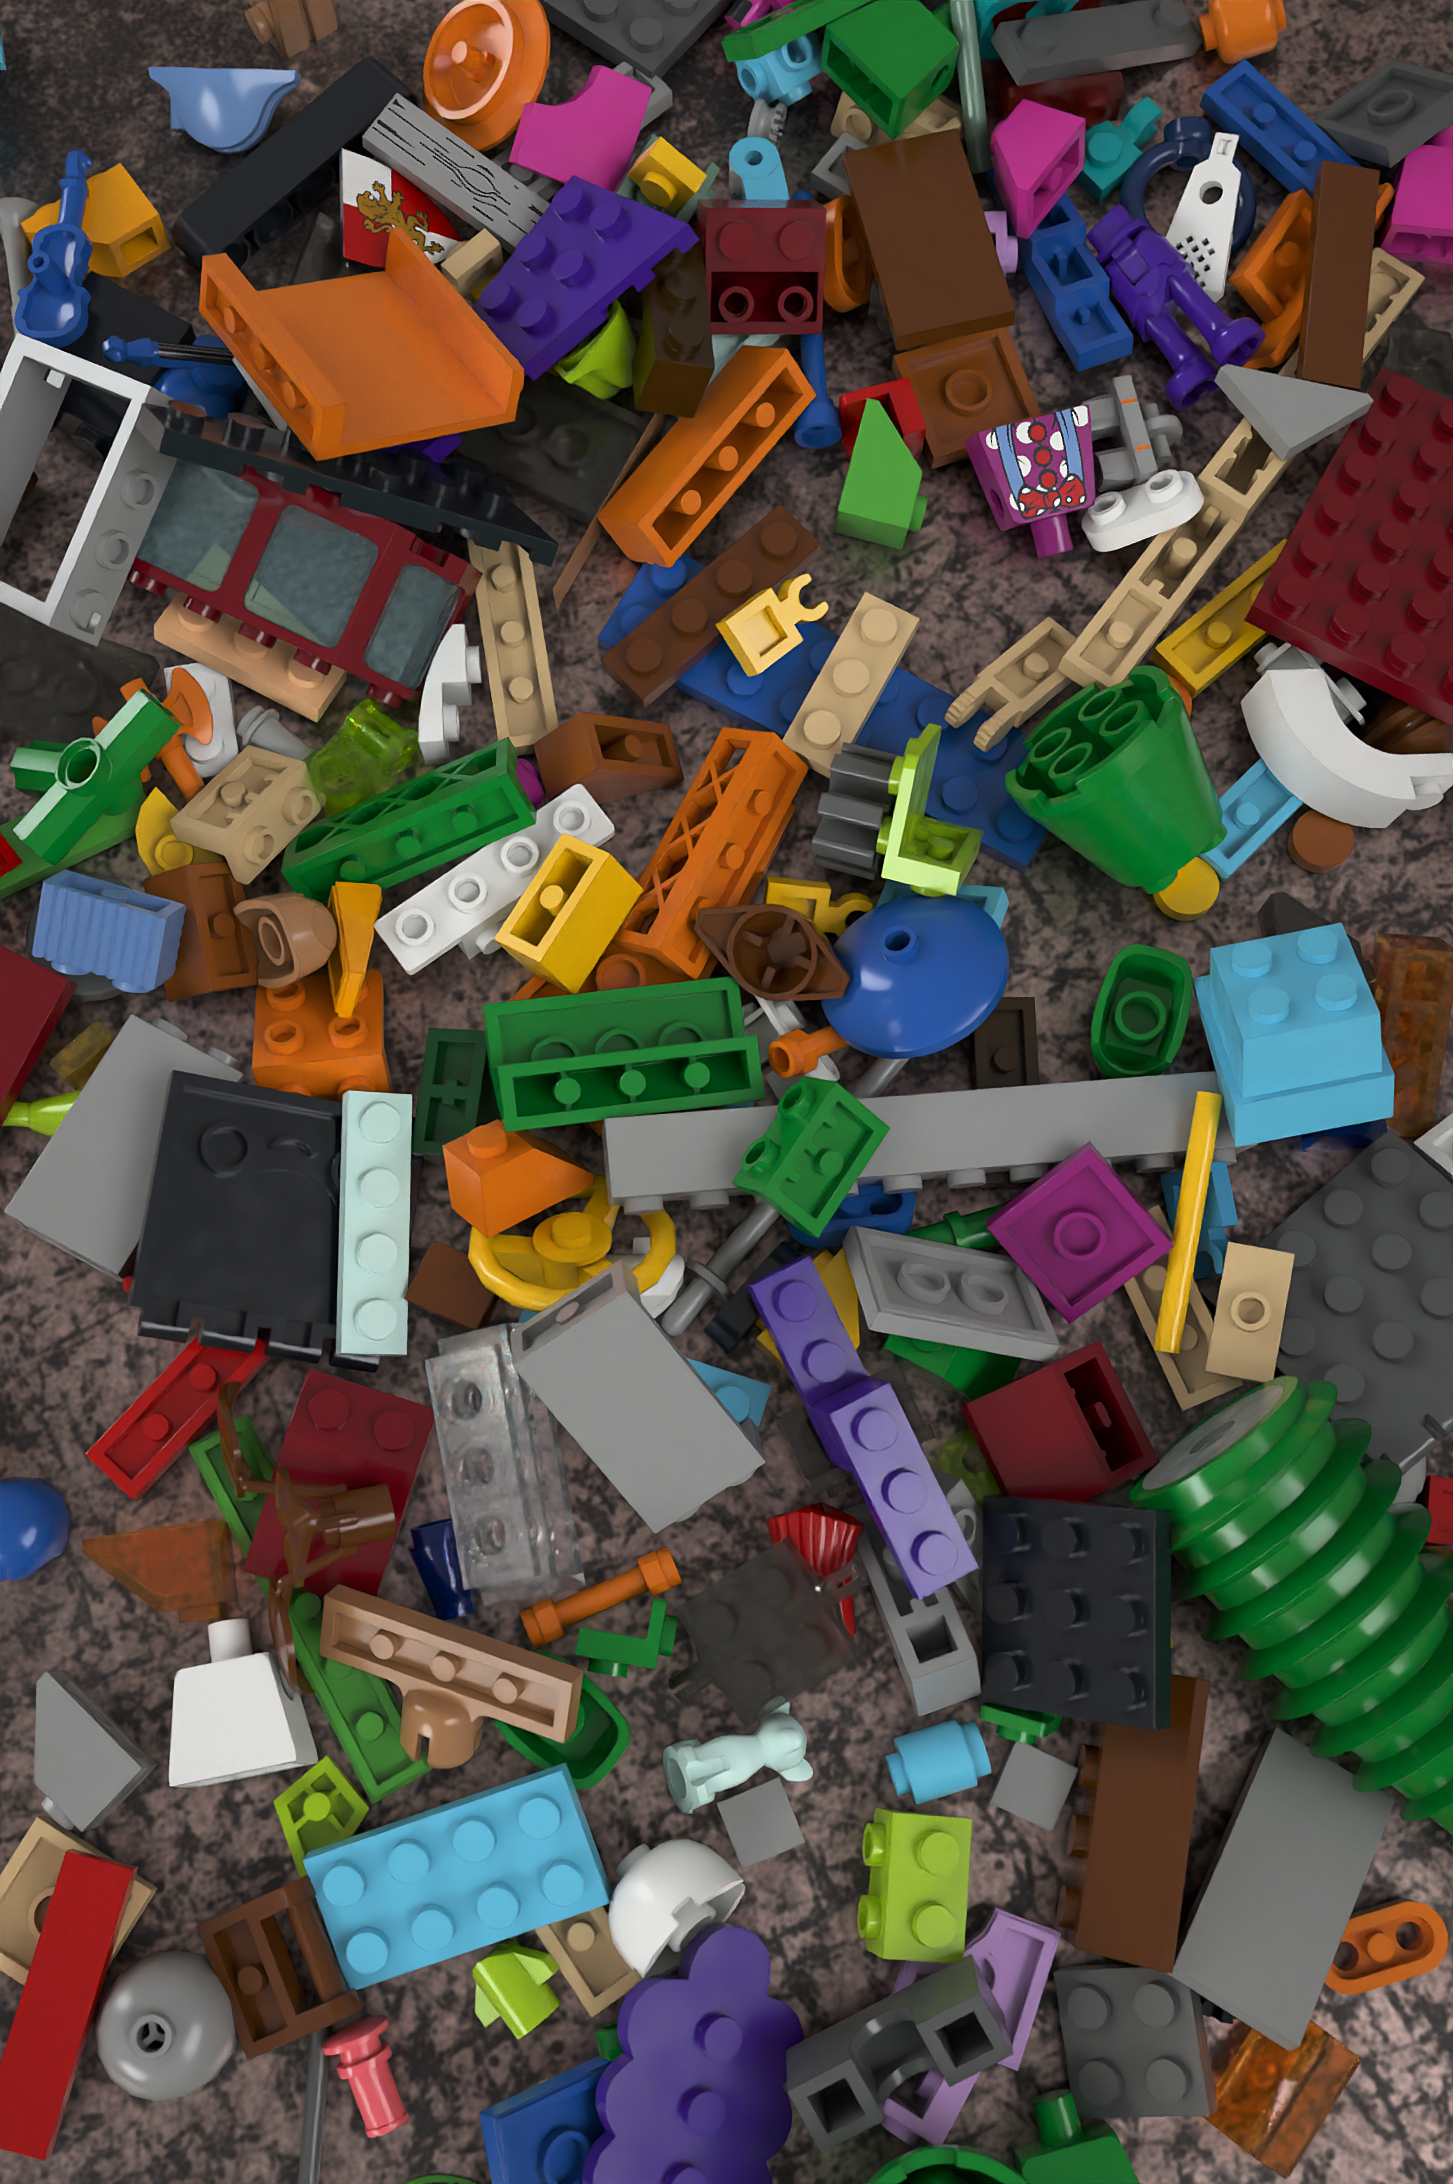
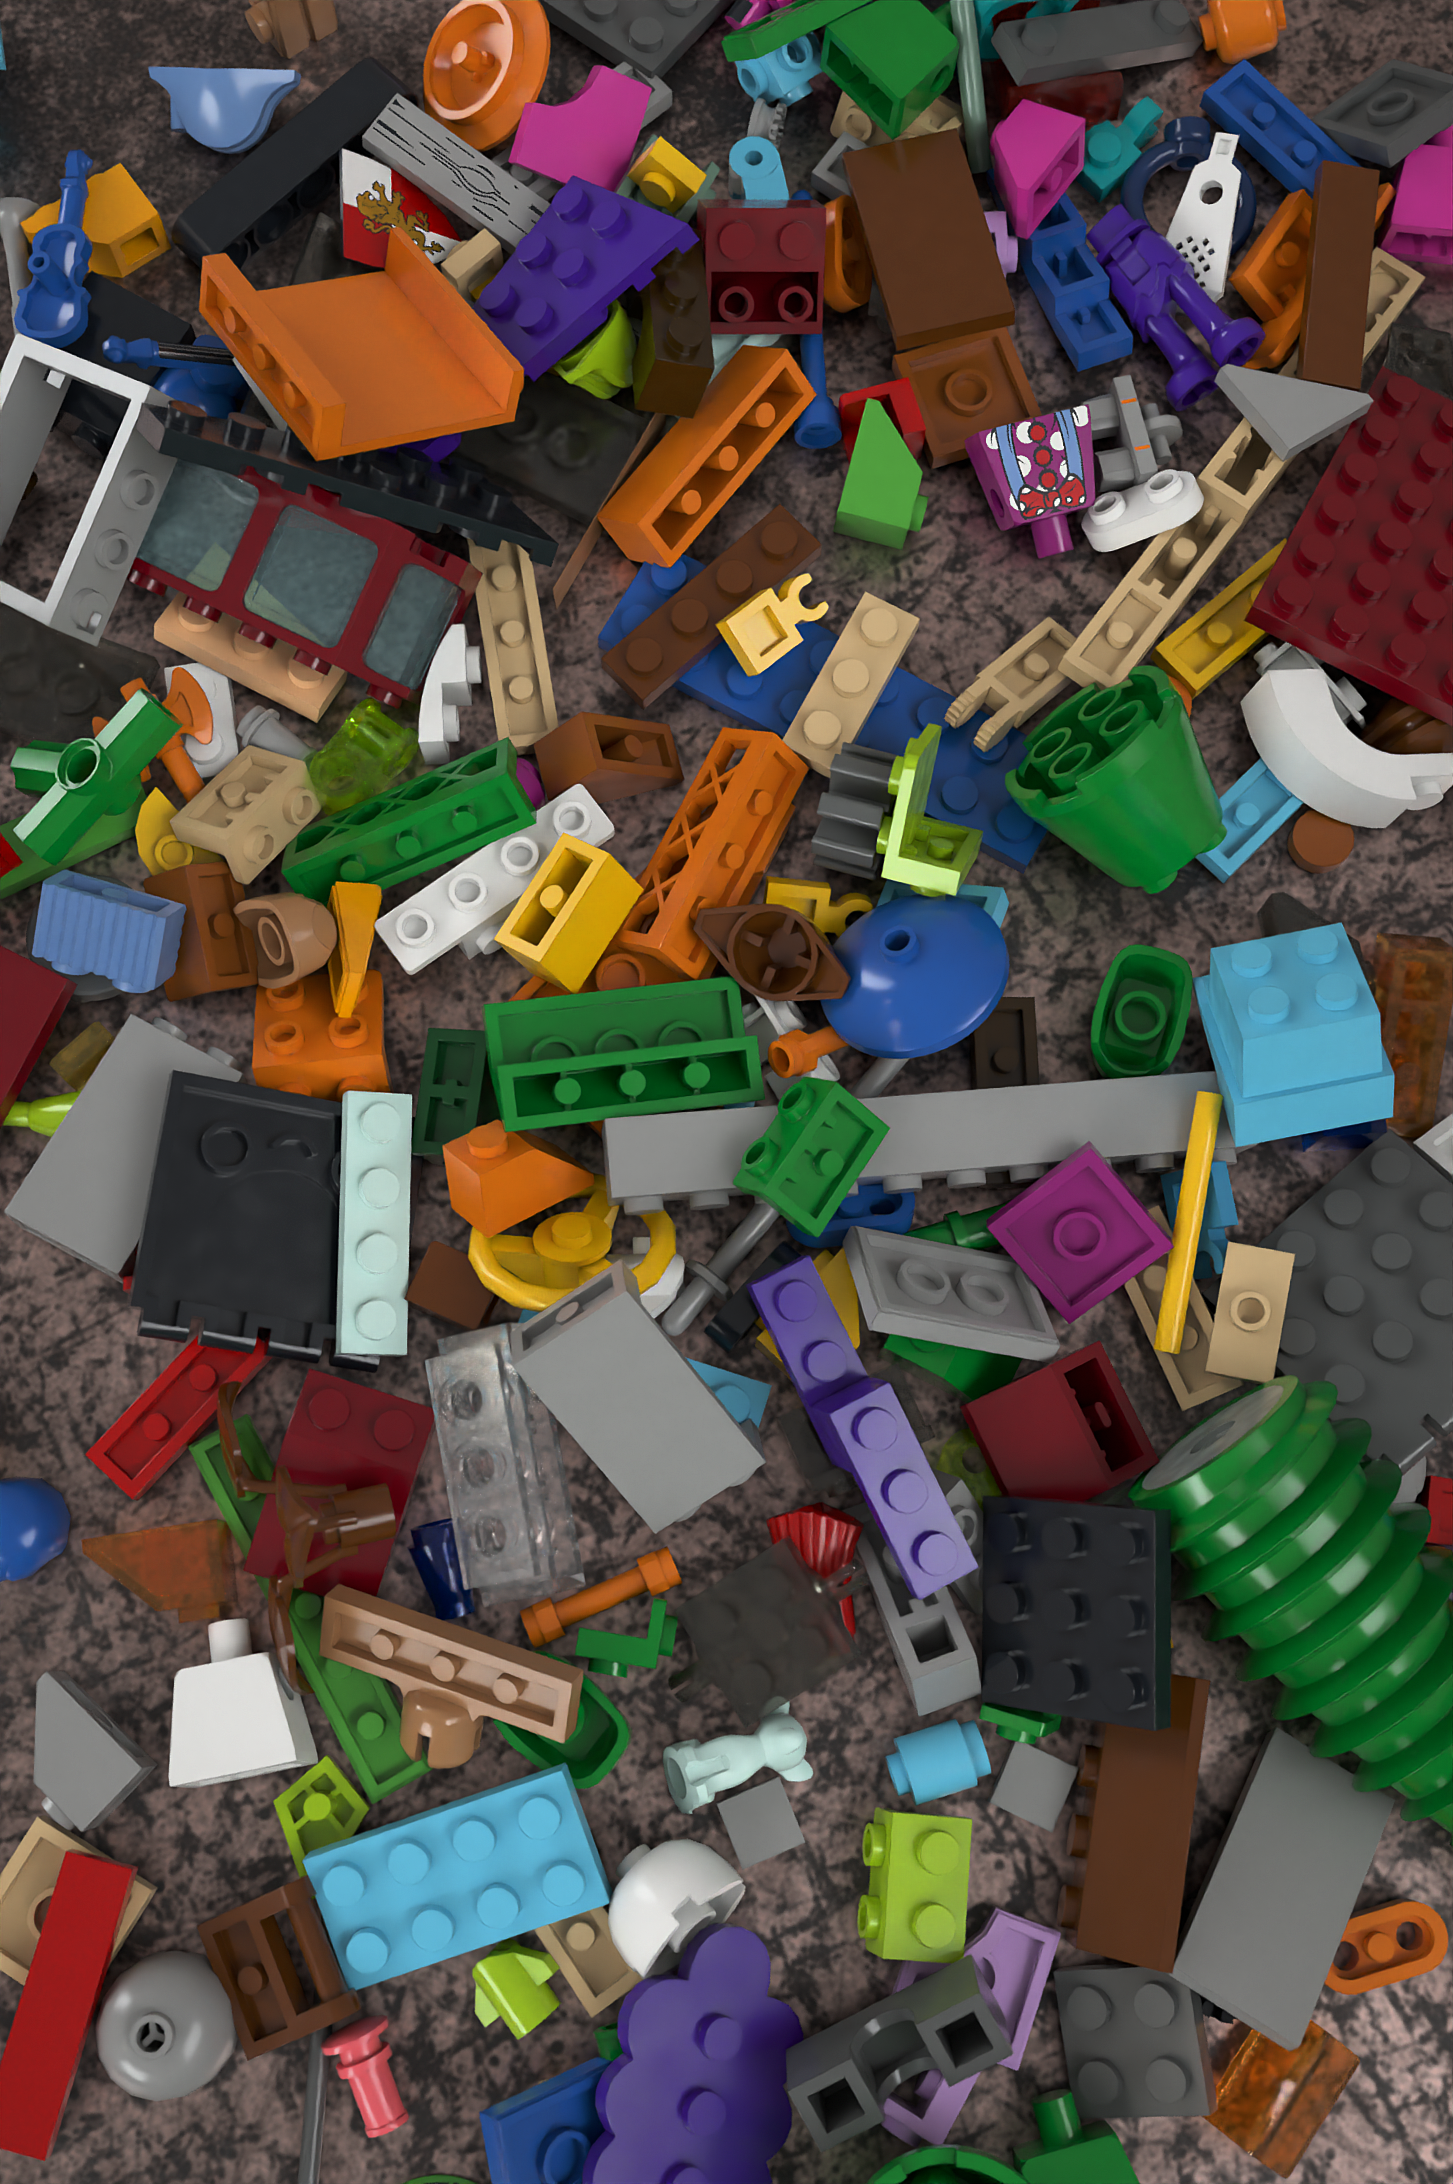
yellow tile [1154,857,1219,921] -> none

